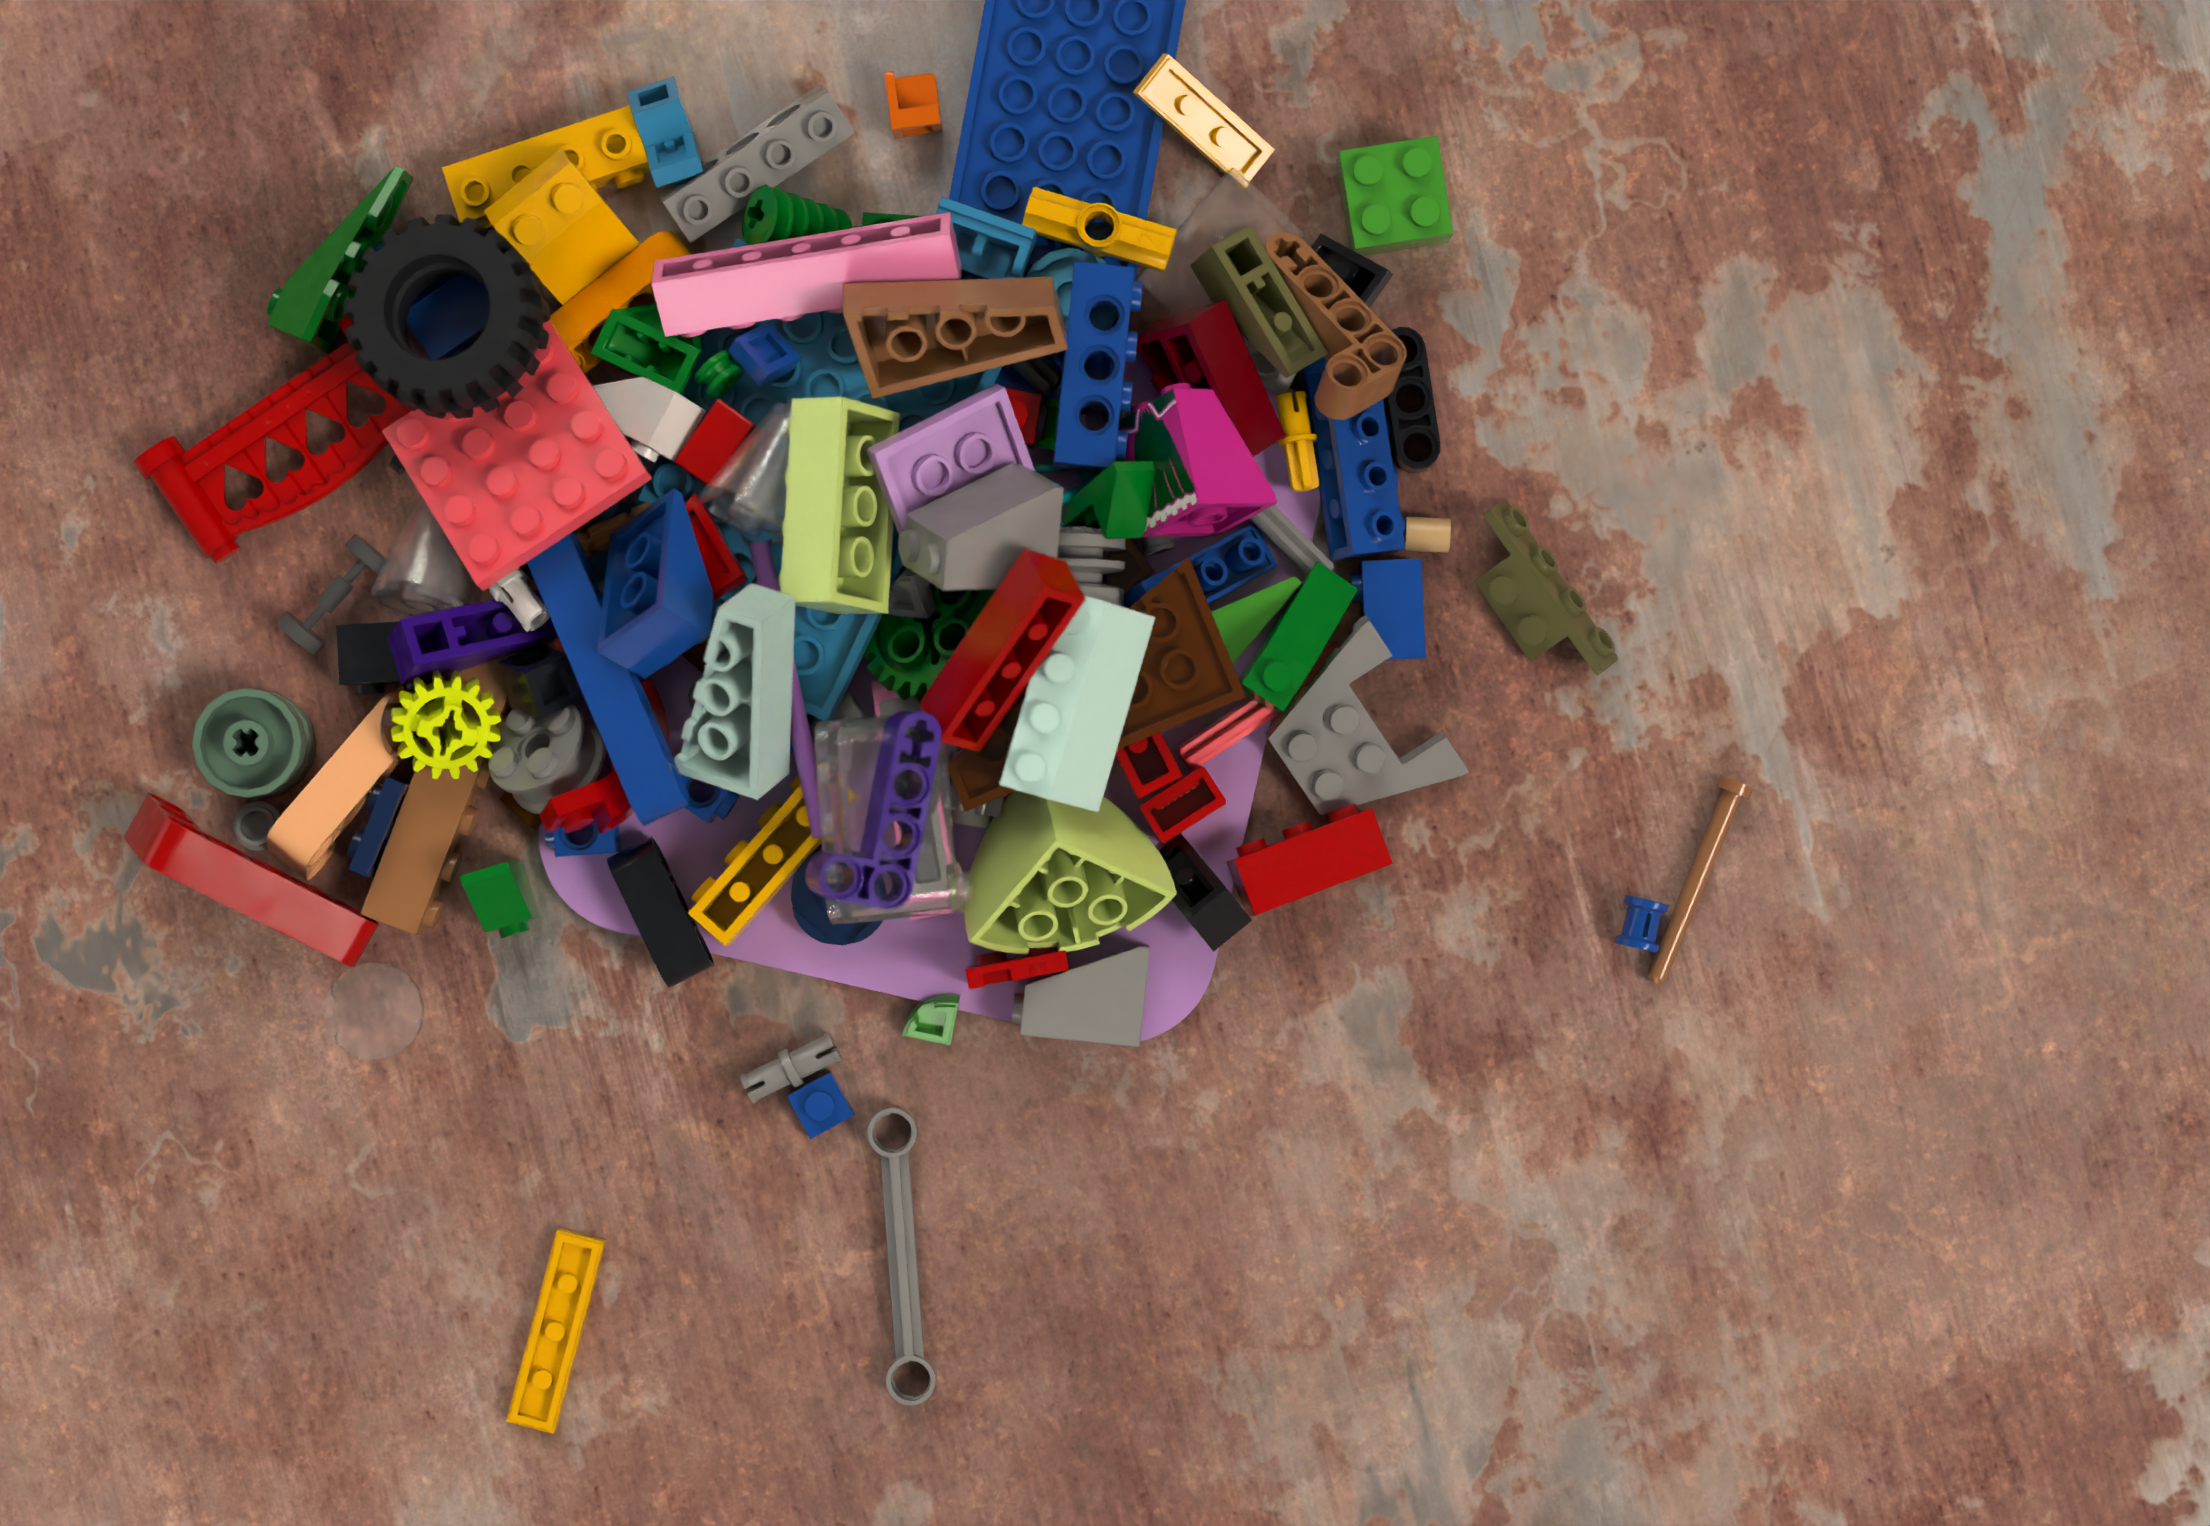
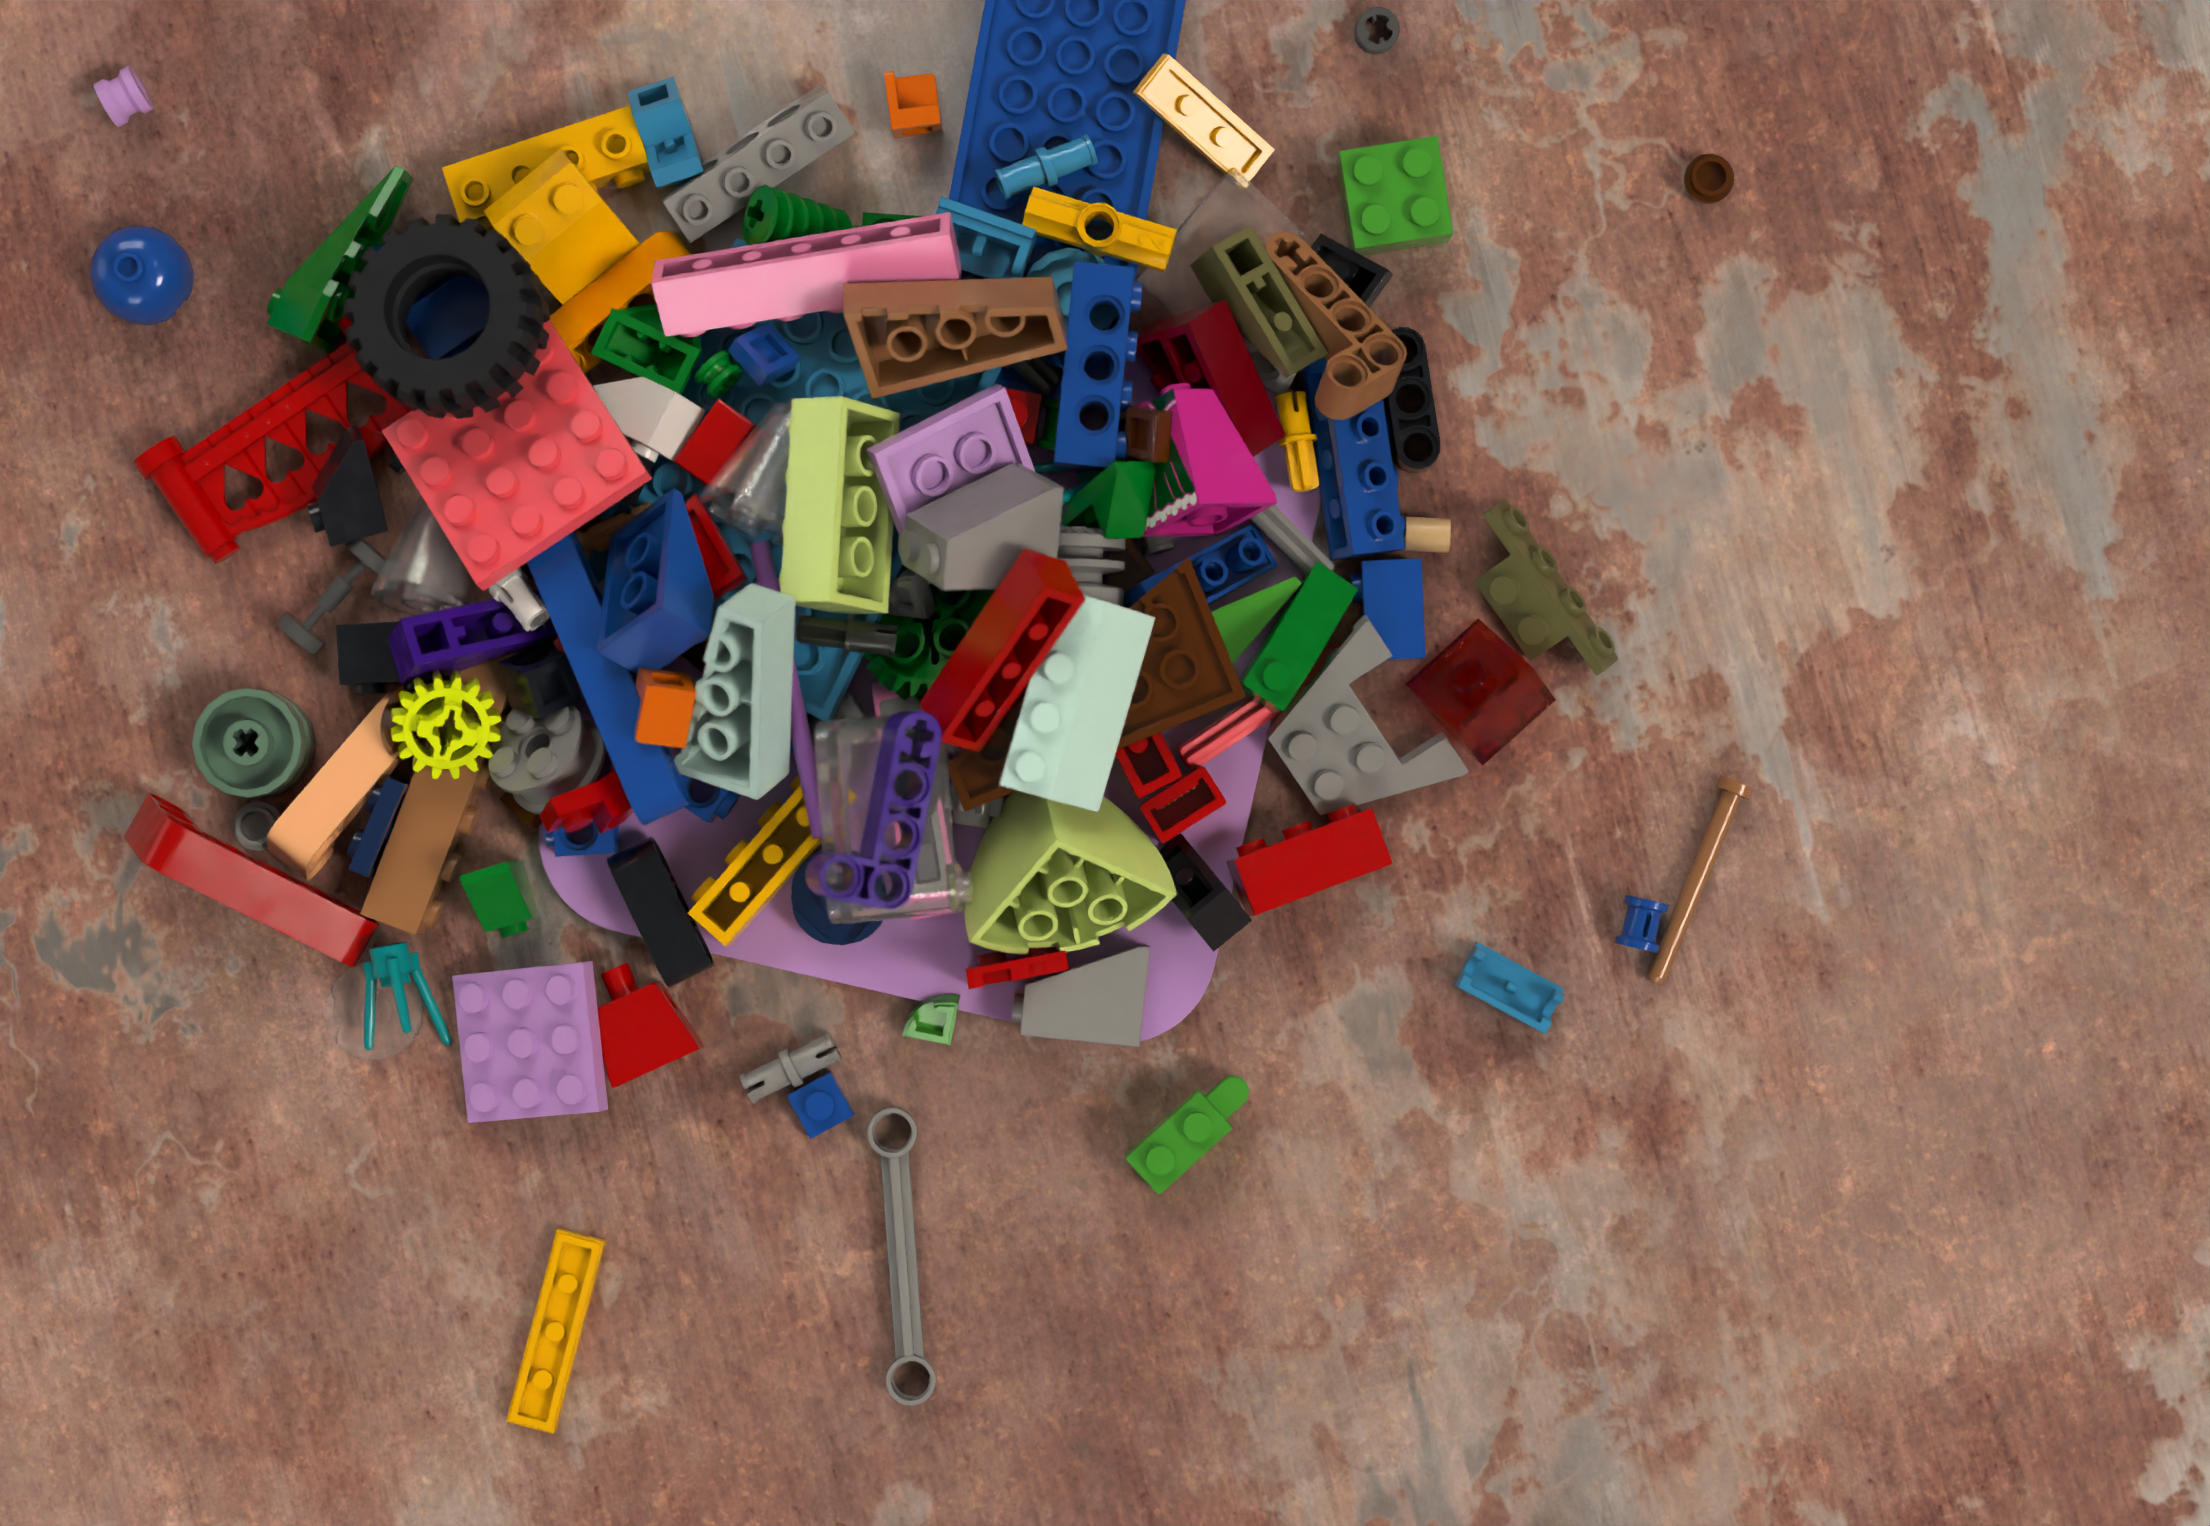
none -> blue cylinder [90,225,194,326]
none -> lavender wheel [93,65,154,127]
none -> black slope [307,425,389,547]
none -> teal plant [363,941,452,1050]
none -> lavender plate [452,961,608,1123]
none -> red torso [598,962,704,1088]
none -> orange panel [634,667,696,748]
none -> pearl dark grey axle [796,615,898,658]
none -> dark azure pin [994,134,1098,200]
none -> reddish brown tile [1125,406,1172,462]
none -> bright green brick [1125,1075,1249,1195]
none -> dark grey bush [1354,7,1400,55]
none -> clear red slope [1406,618,1556,766]
none -> dark azure hinge [1453,942,1565,1034]
none -> reddish brown plate [1684,154,1734,204]

